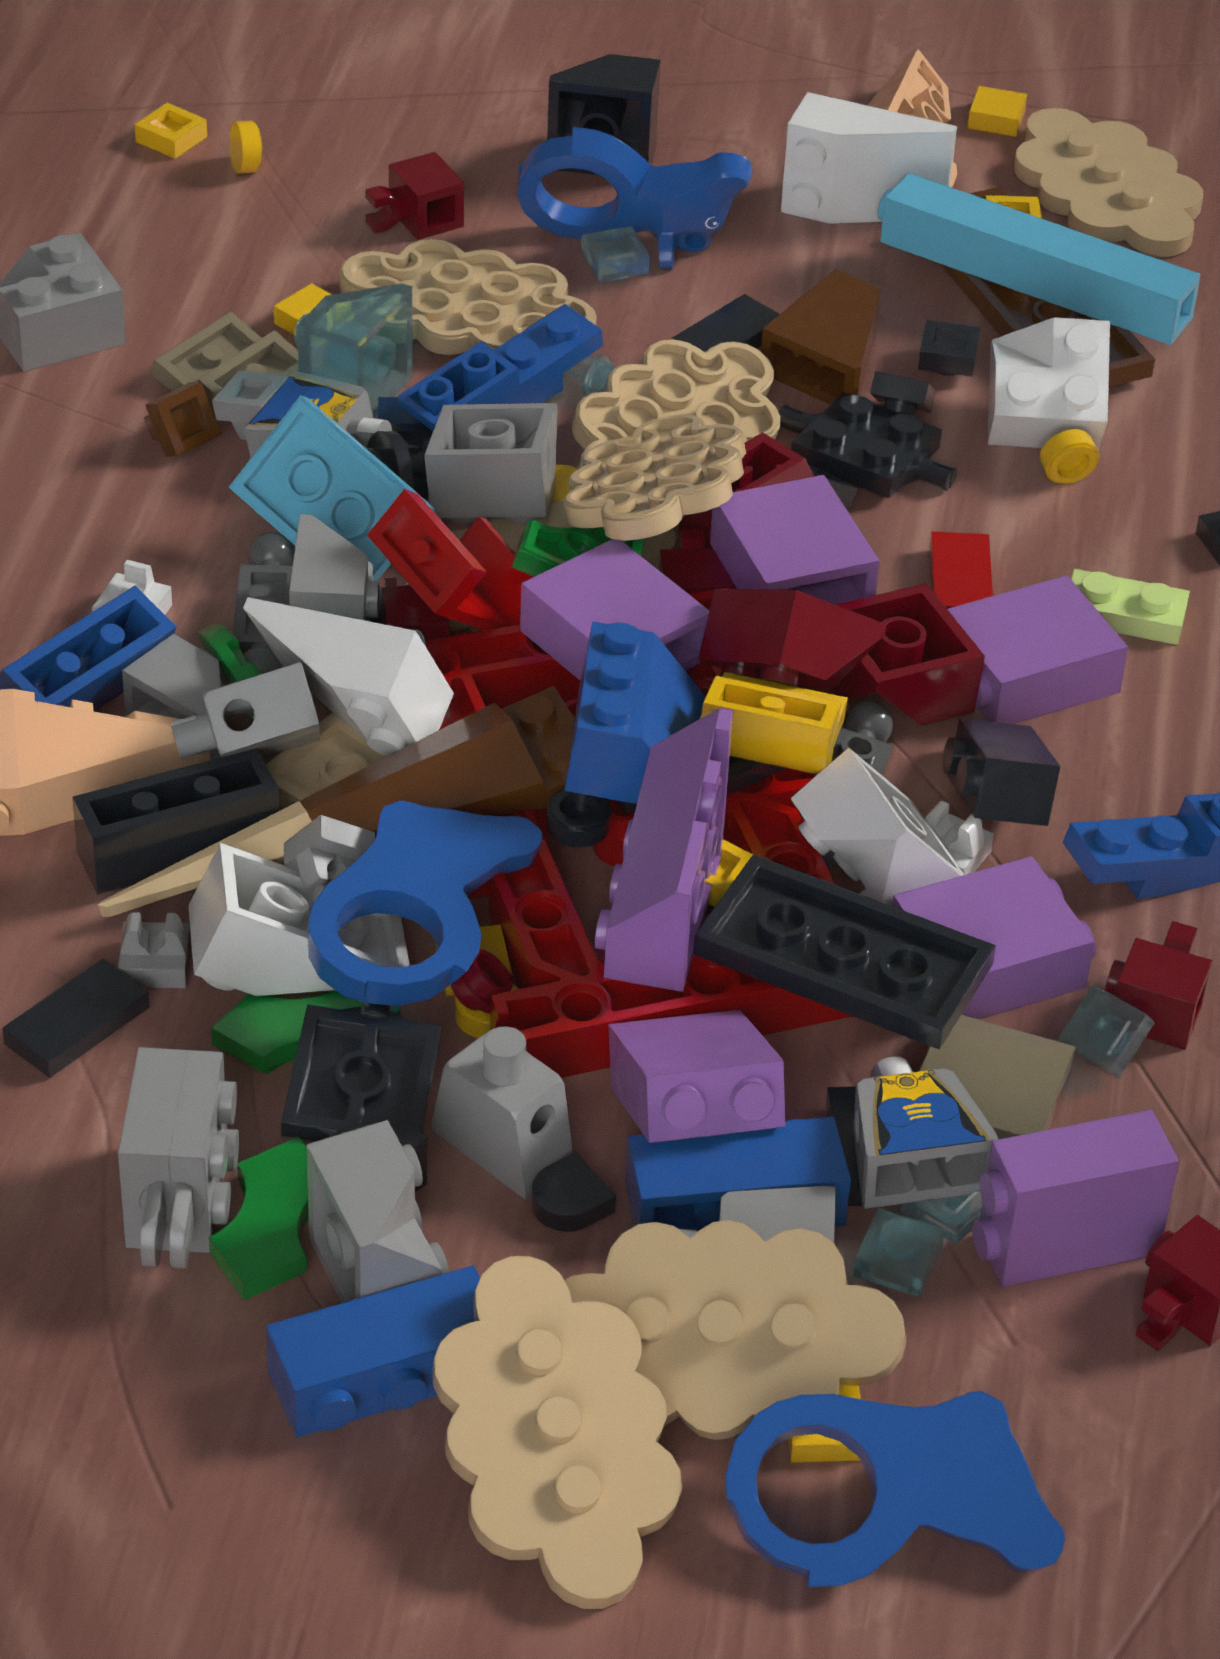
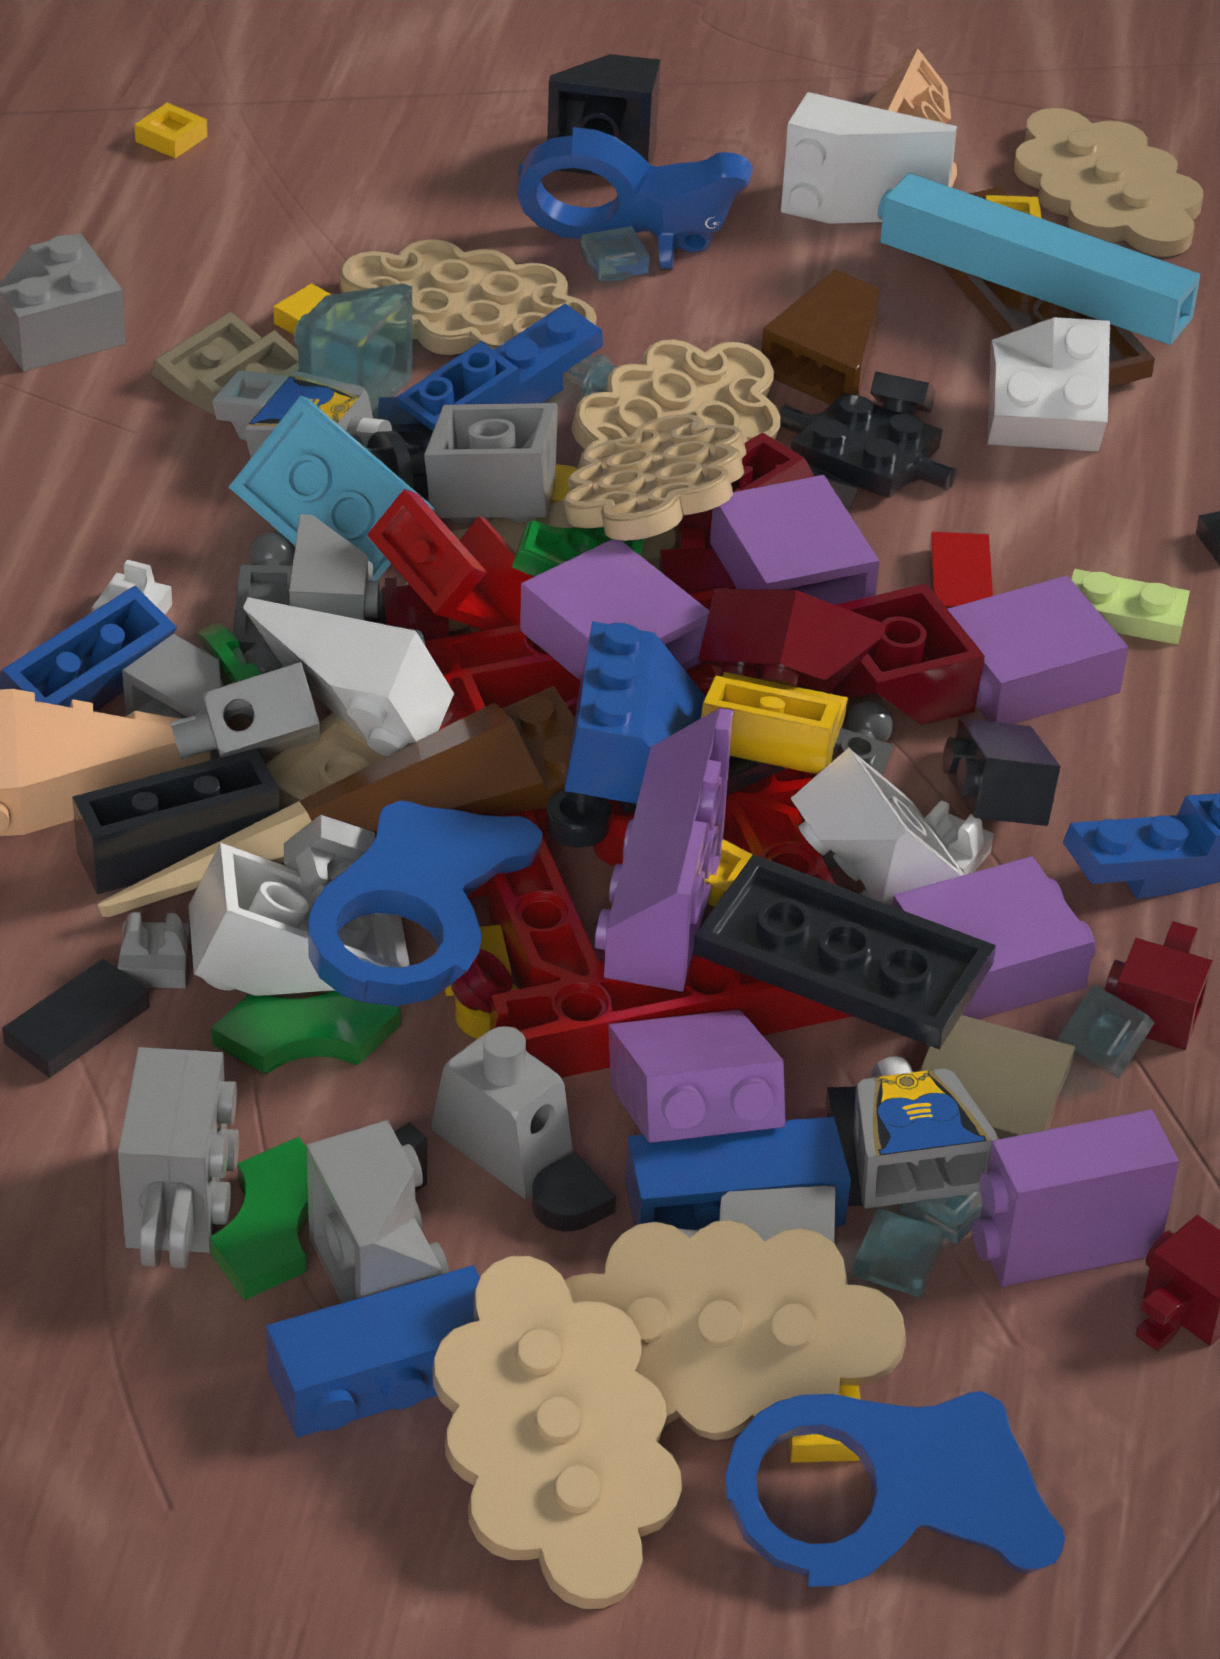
reddish brown tile [144,382,221,457] -> none
yellow tile [229,121,262,174] -> none
black plate [281,1003,442,1141] -> none
dark red brick [365,152,464,240] -> none
black tile [672,294,780,352] -> none
black plate [918,320,980,376] -> none
yellow tile [967,86,1028,137] -> none
yellow tile [1039,429,1099,484] -> none

